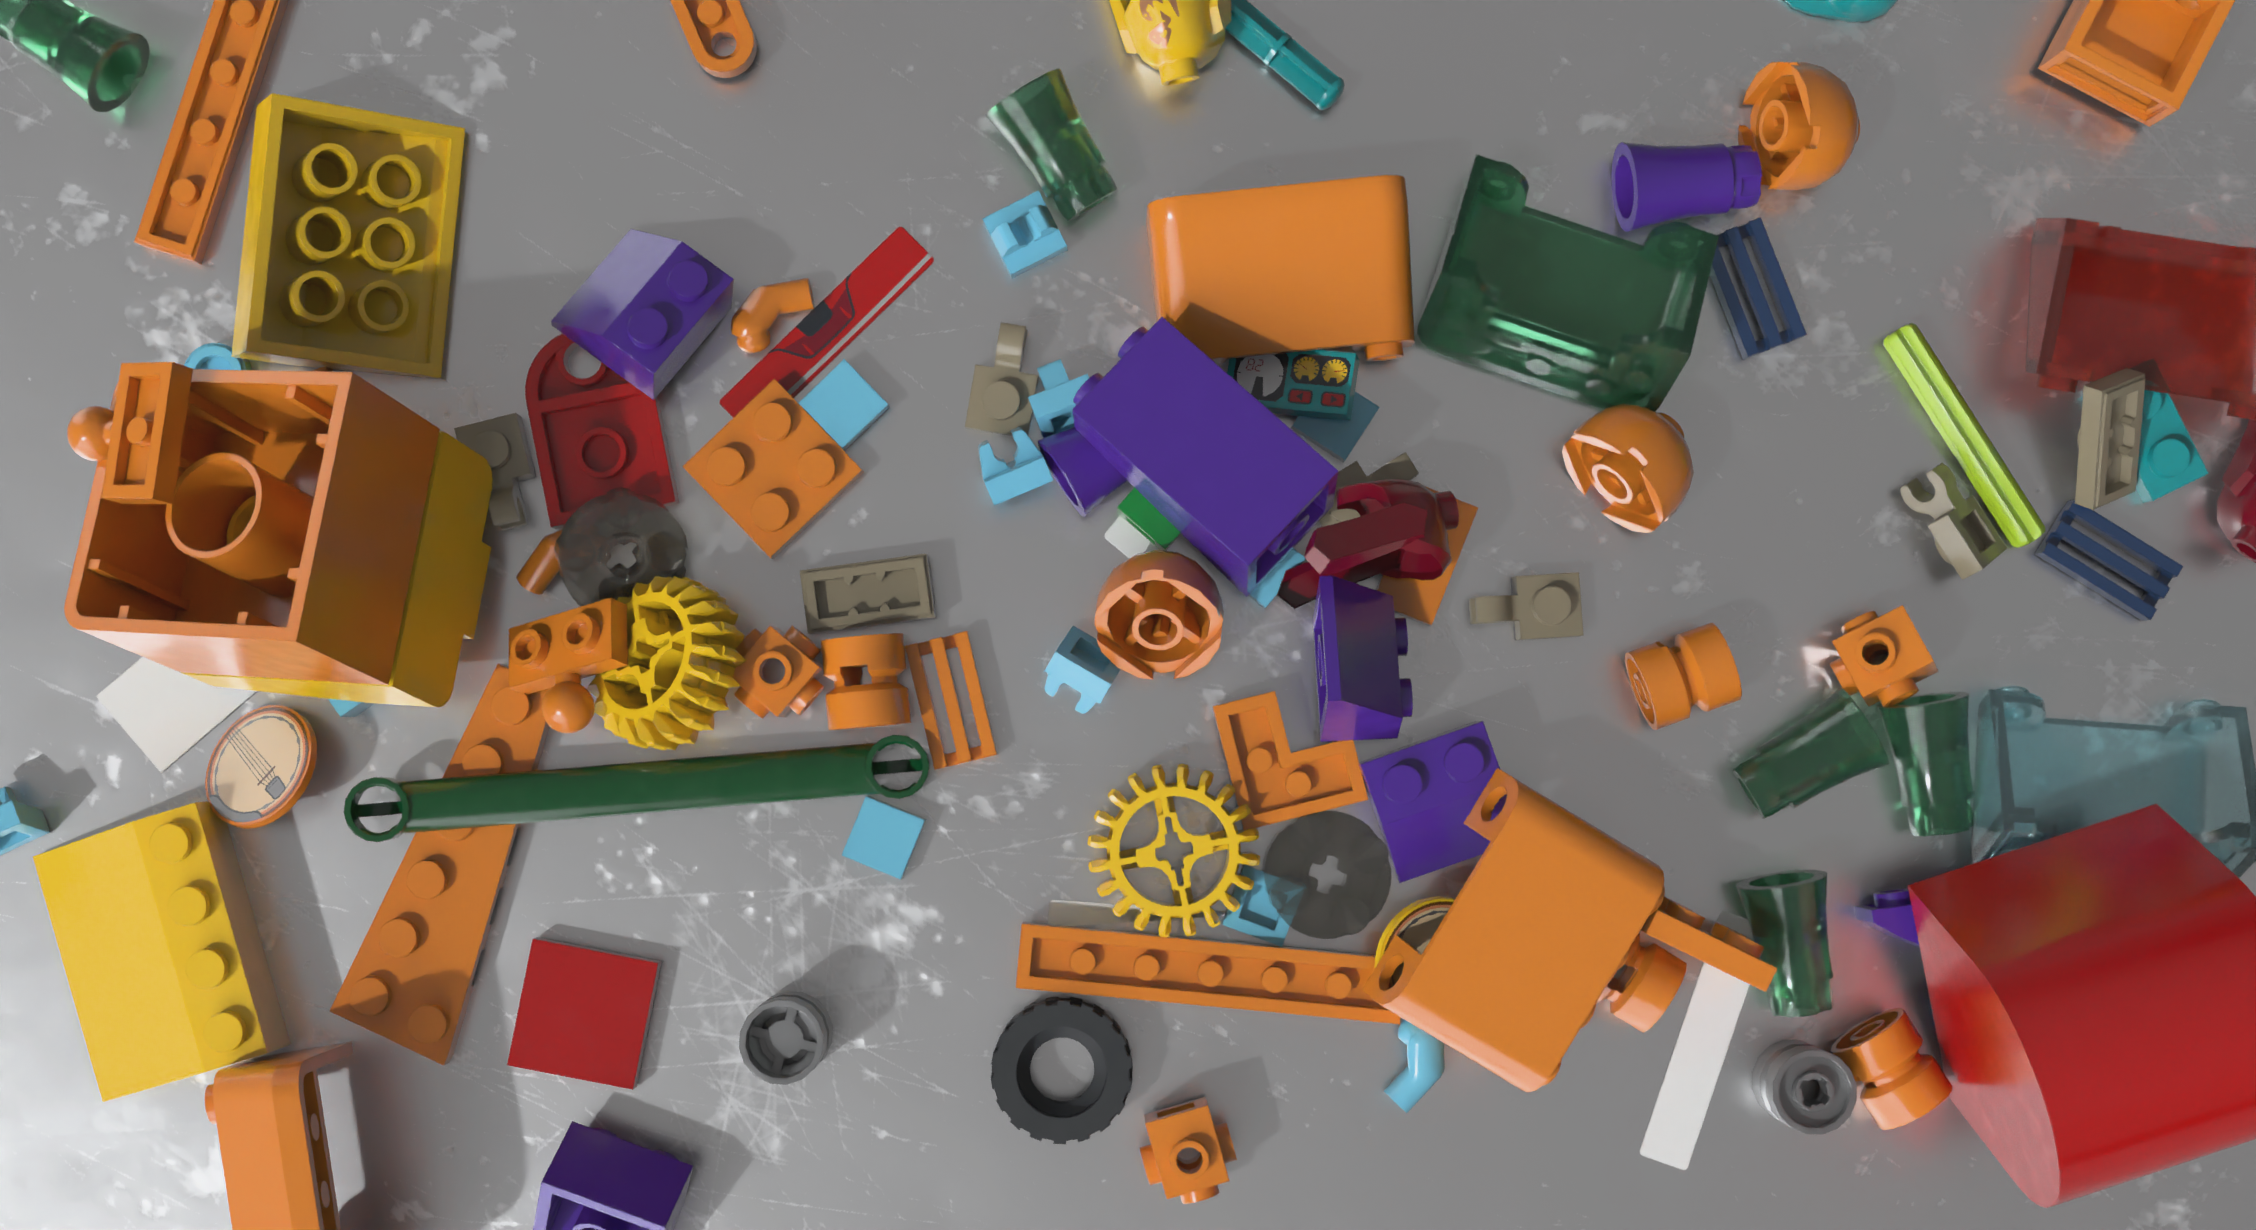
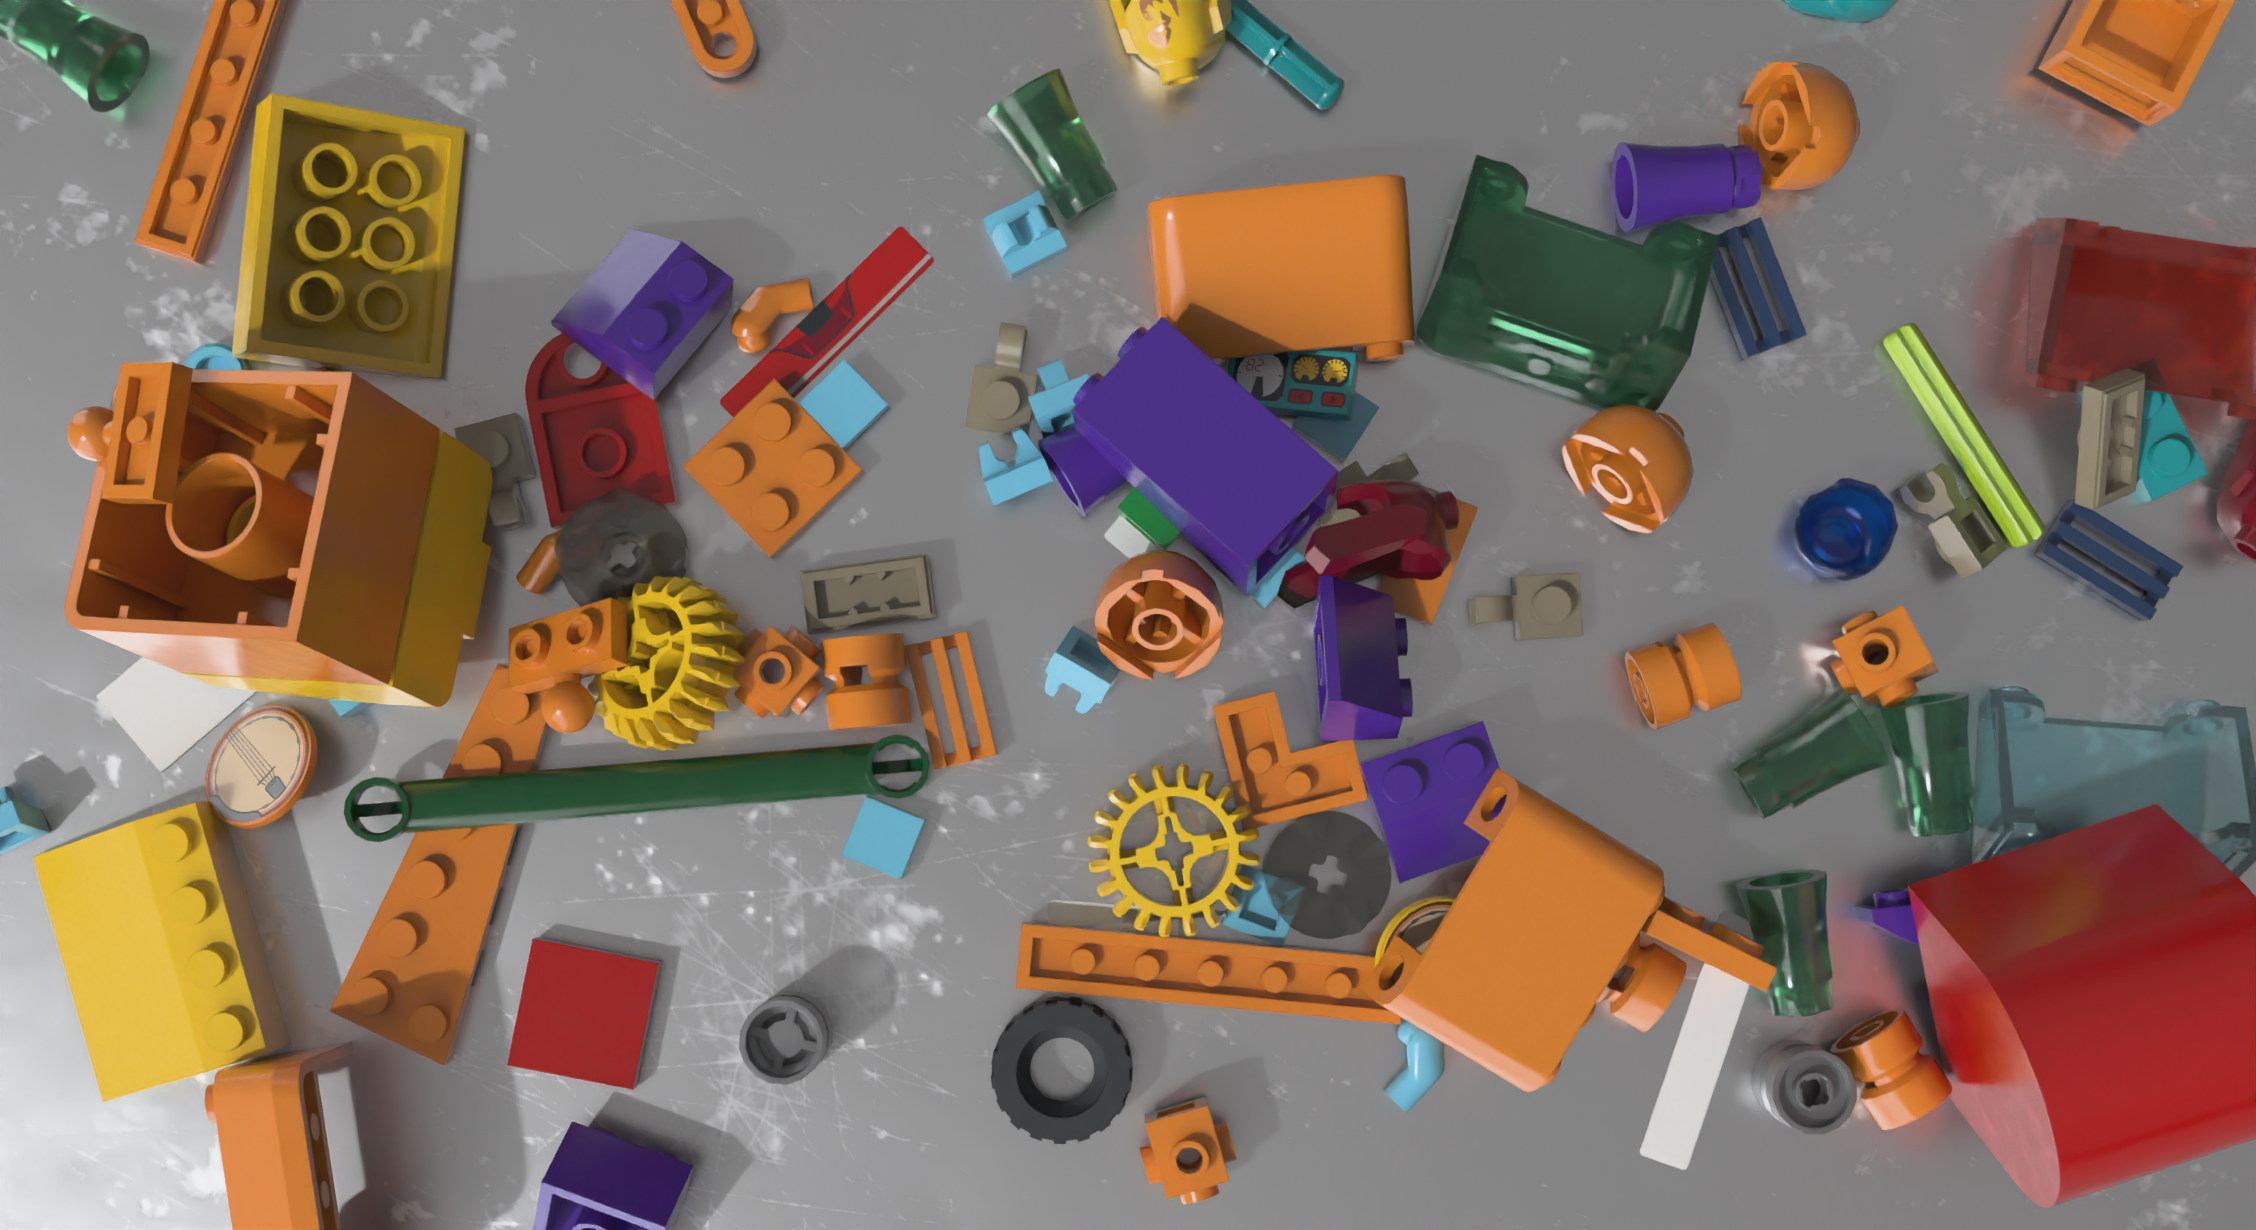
none -> clear blue hair [1793,478,1898,581]

